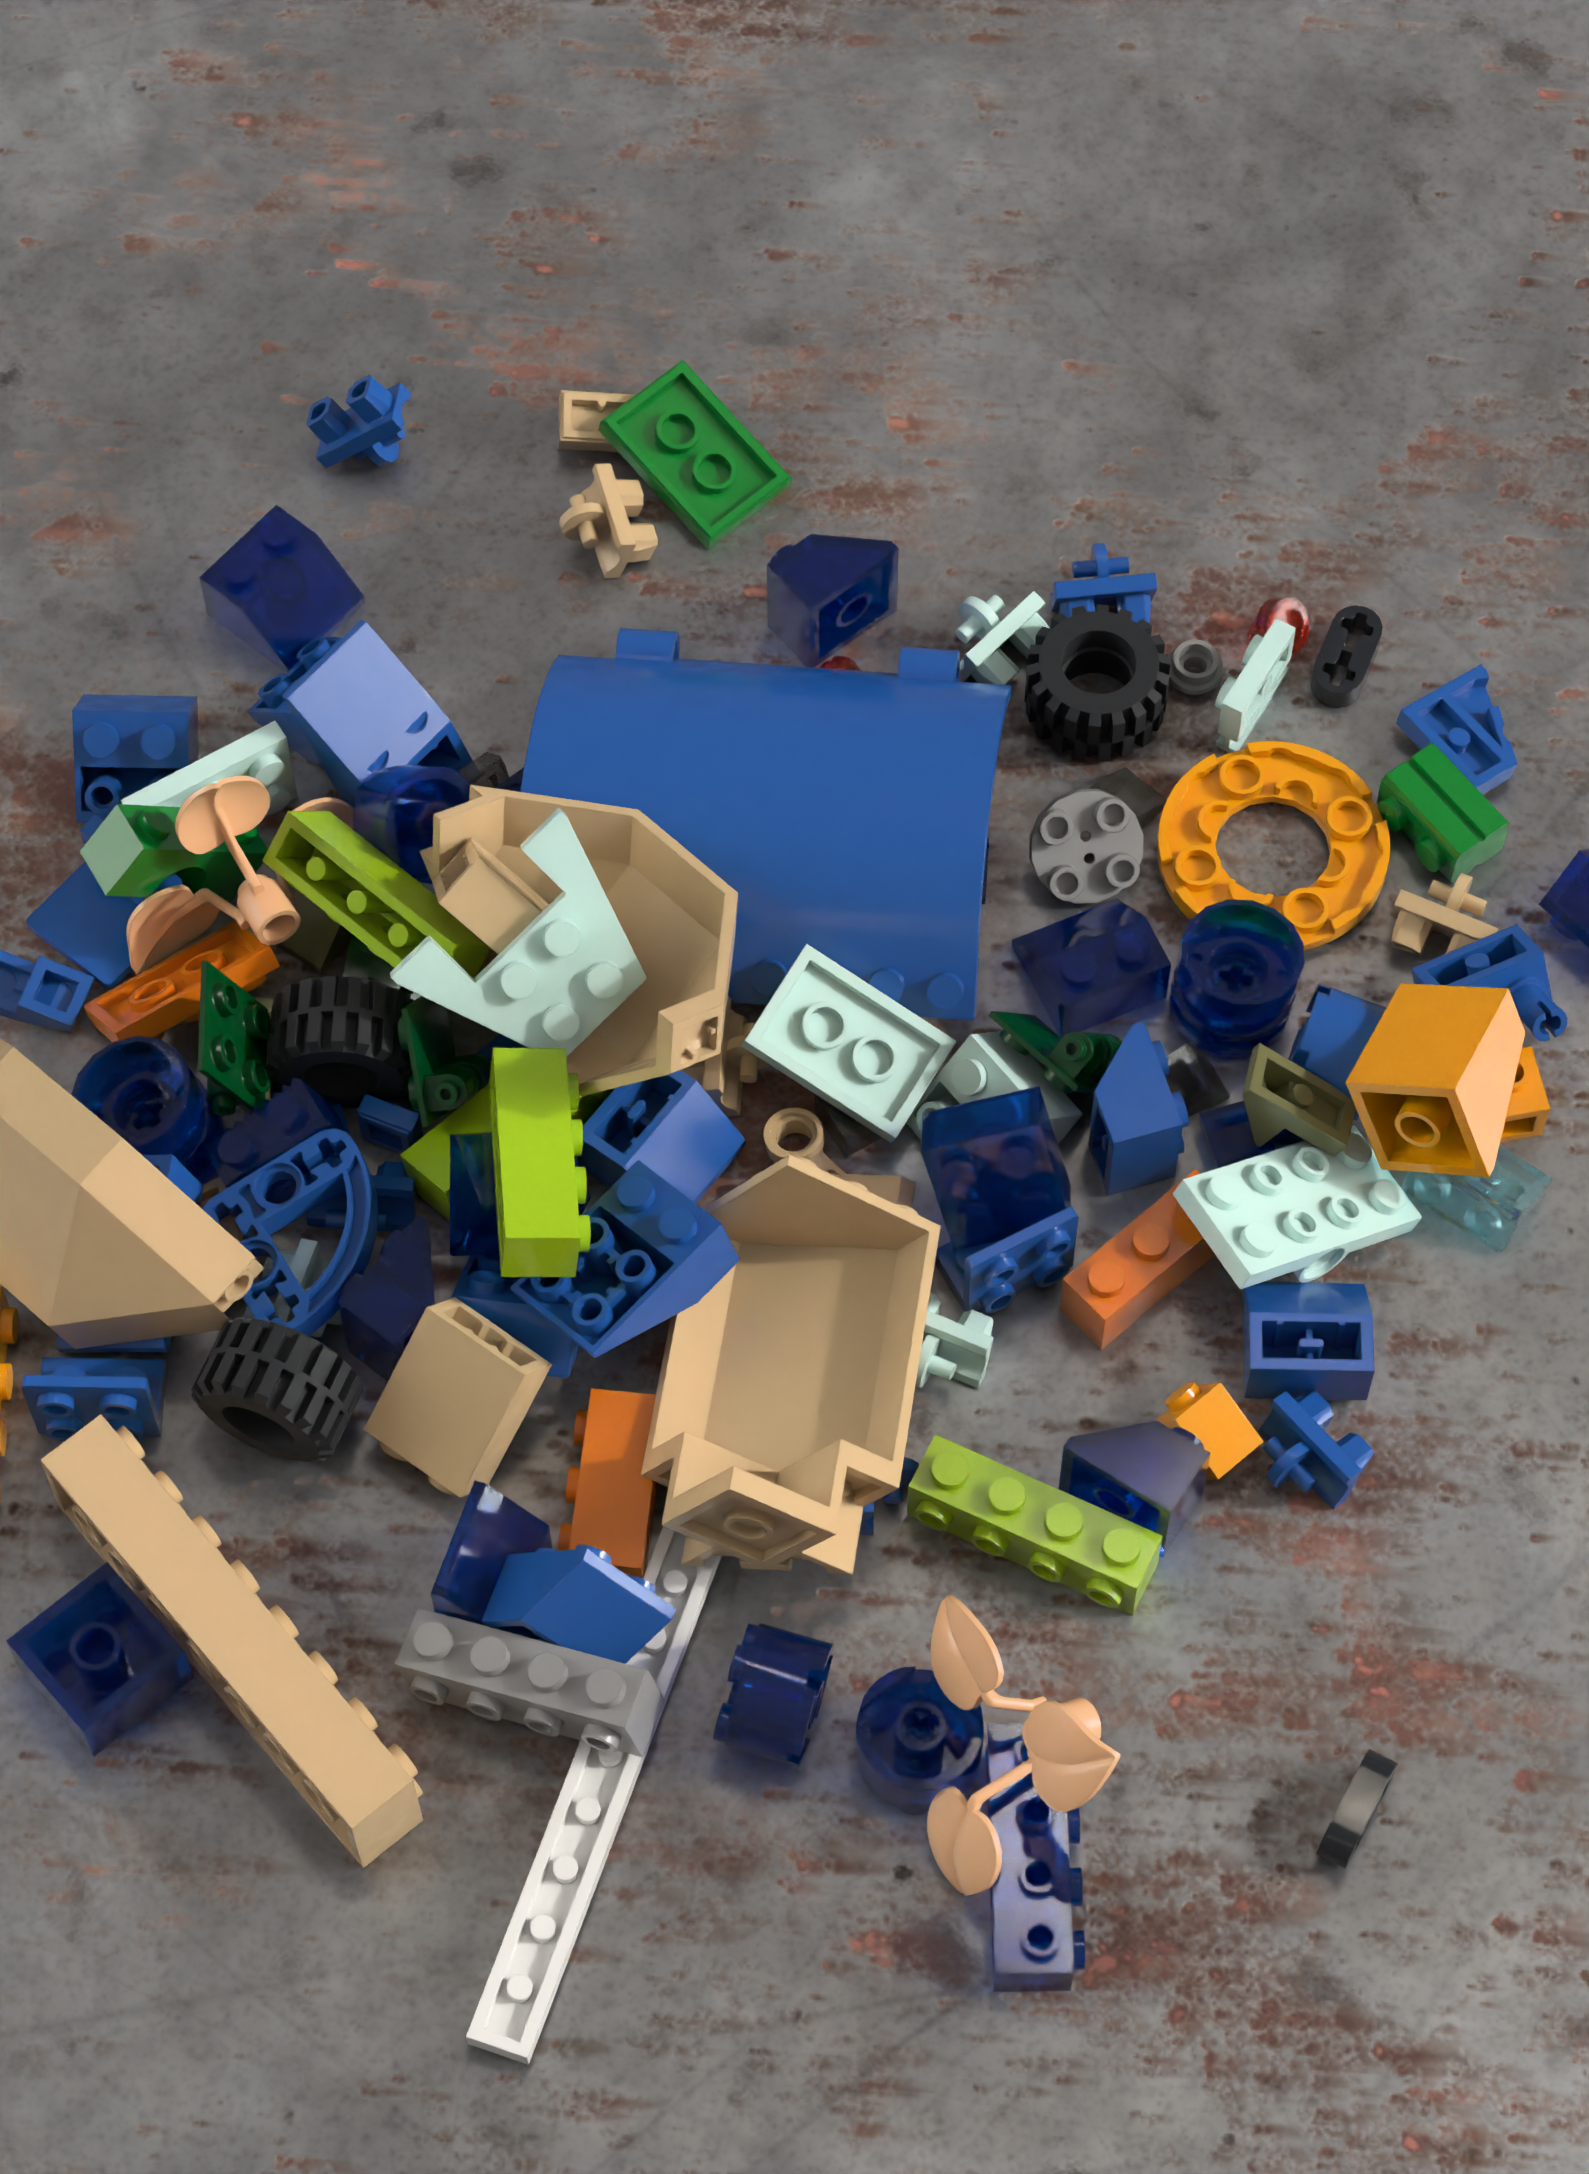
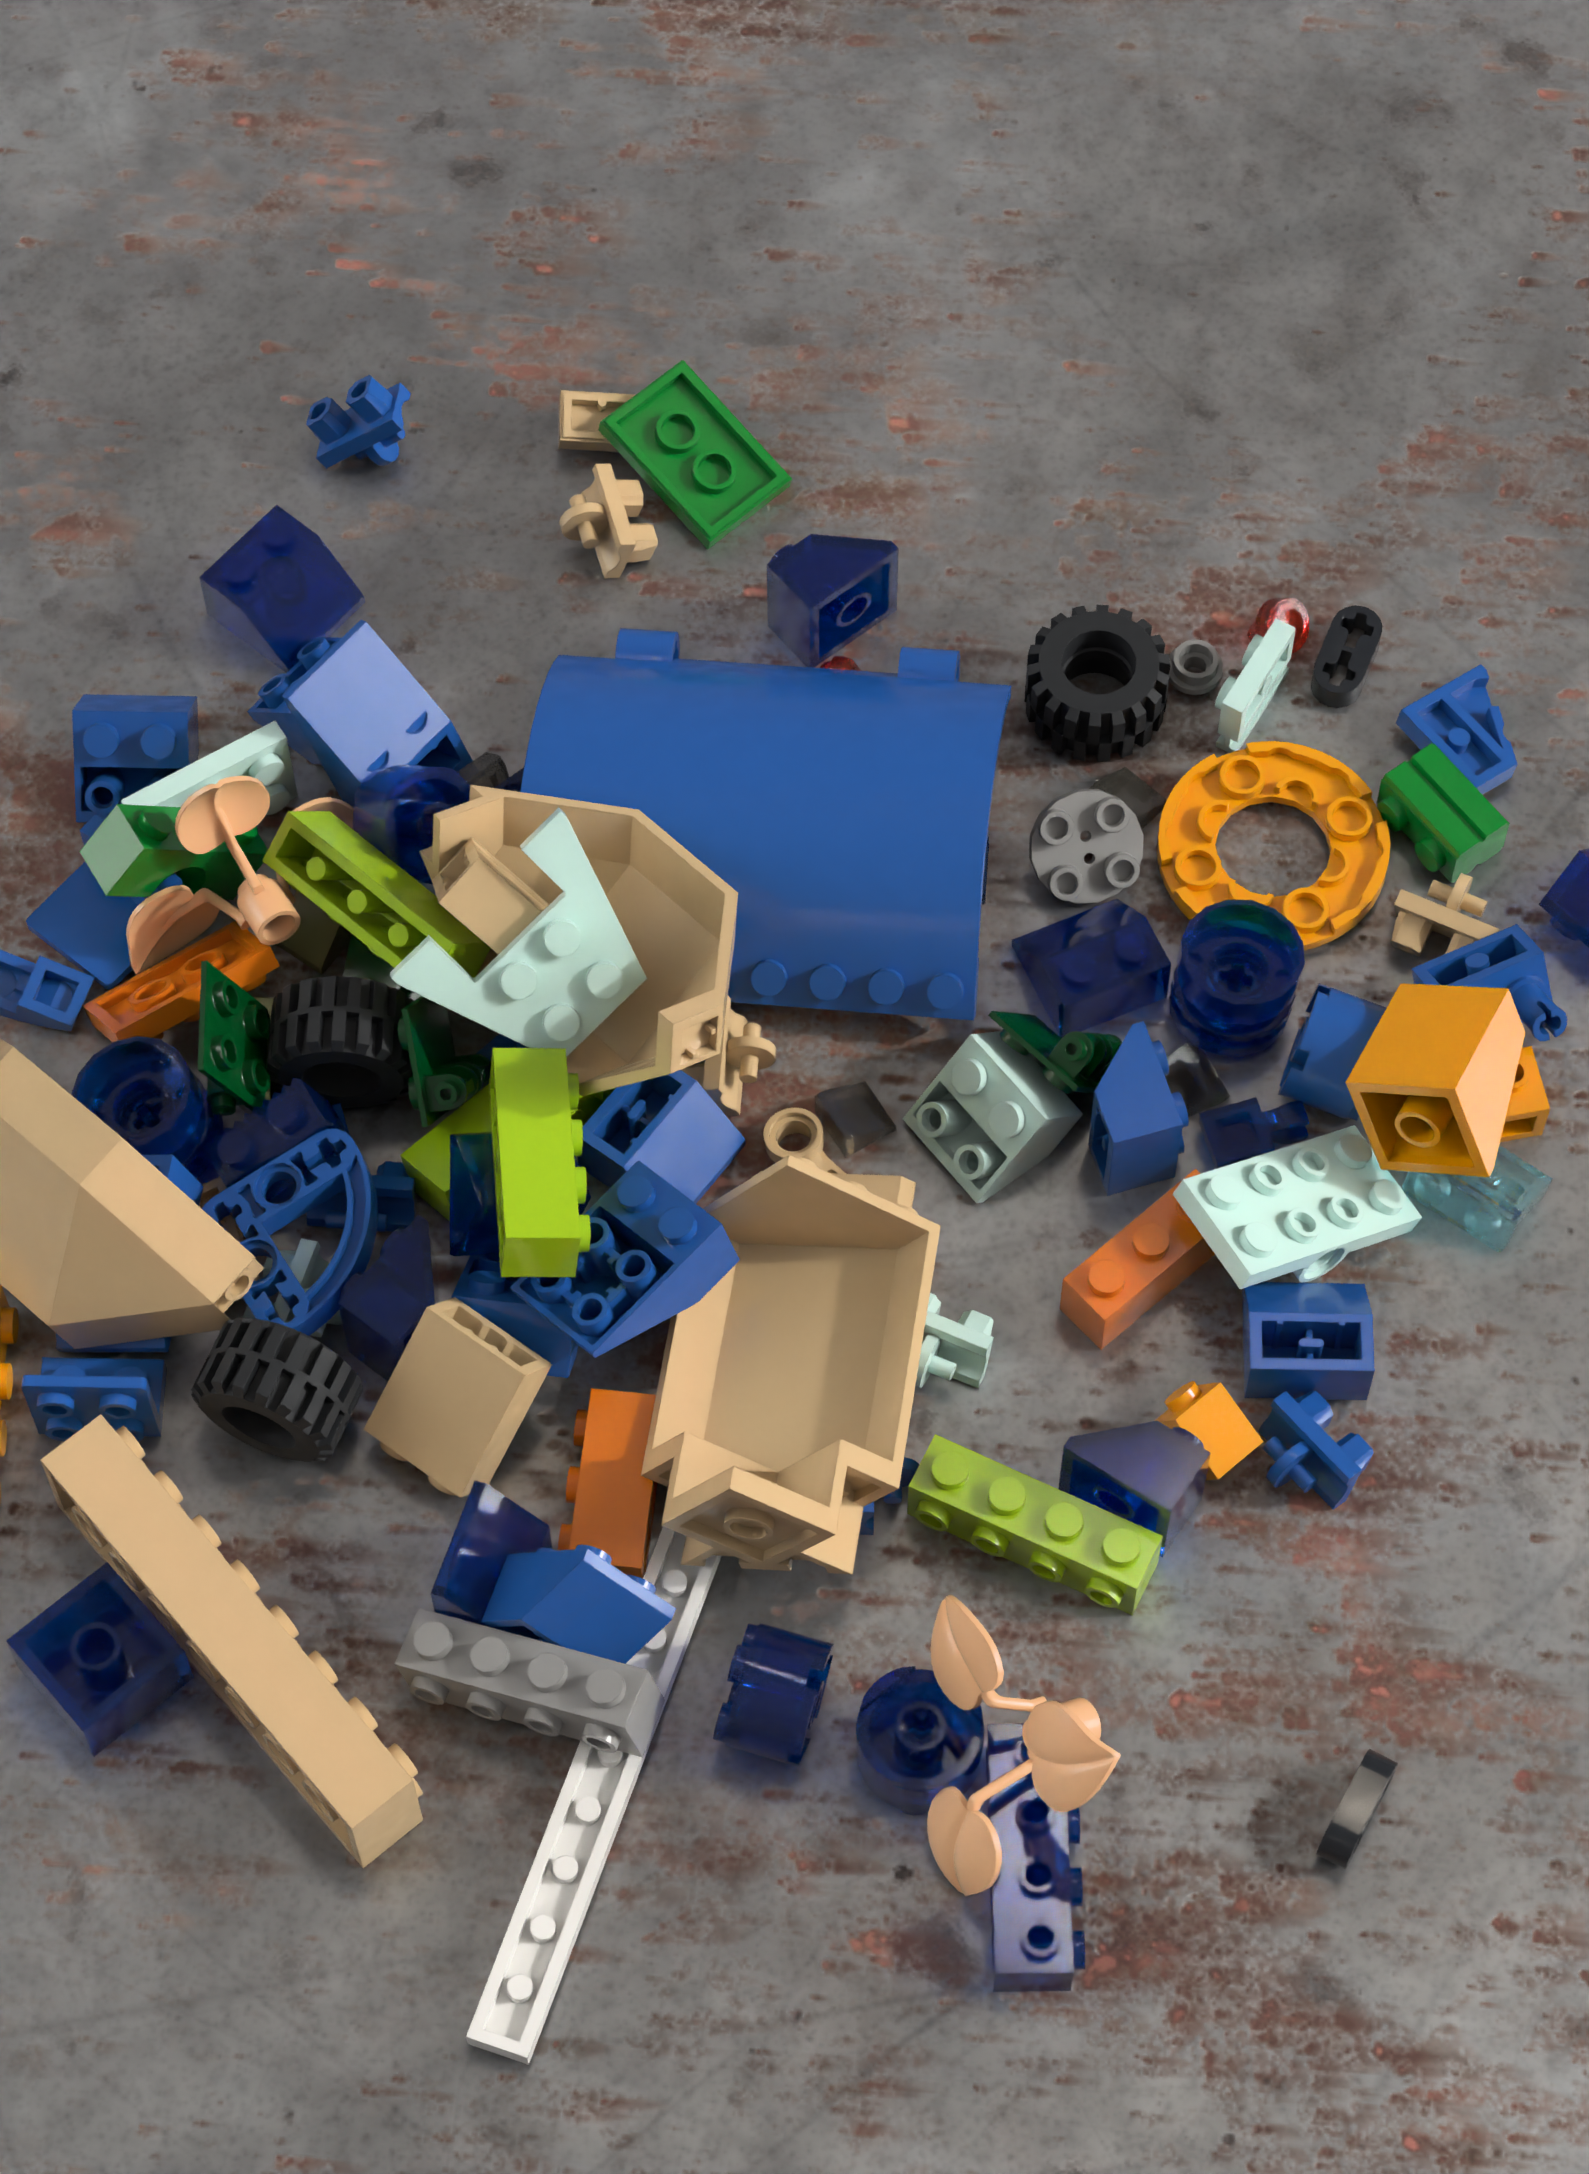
blue tile [357,1094,424,1154] -> none
light aqua plate [741,944,956,1143] -> none
clear blue brick [921,1086,1071,1251] -> none
blue bracket [935,1198,1079,1313] -> none
light aqua hips [955,591,1050,685] -> none
blue hips [1050,543,1157,623] -> none
olive slope [1242,1043,1356,1156] -> none

